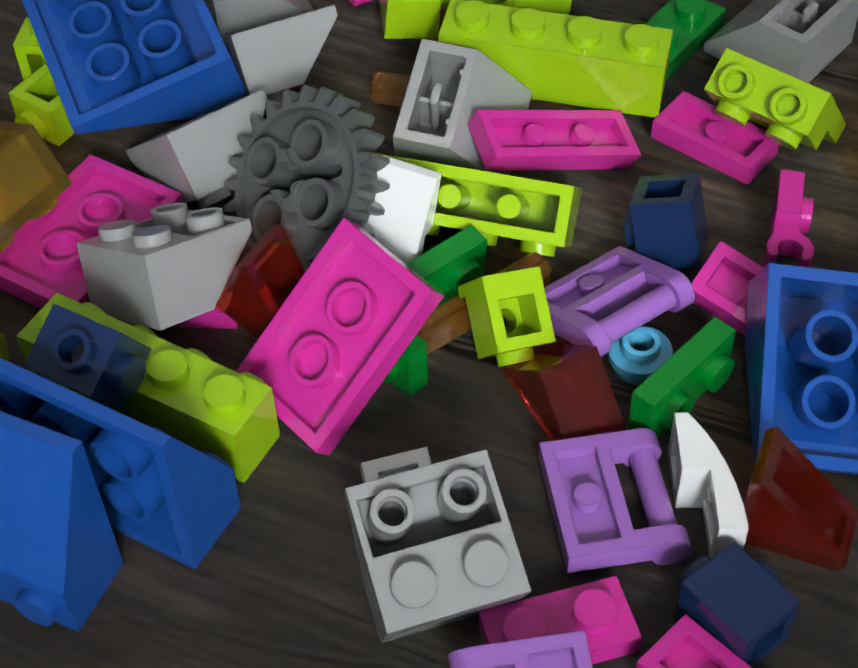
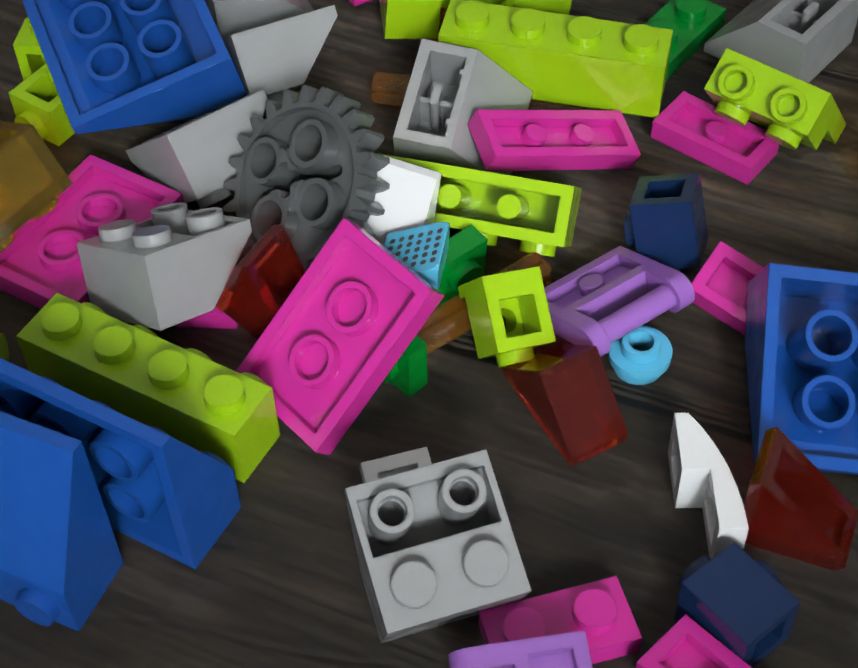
dark blue brick [23,304,151,410] -> none
medium lavender plate [538,428,693,573] -> none
green plate [628,317,736,437] -> none
dark pink plate [763,169,814,267] -> none
none -> medium azure slope [384,222,450,291]

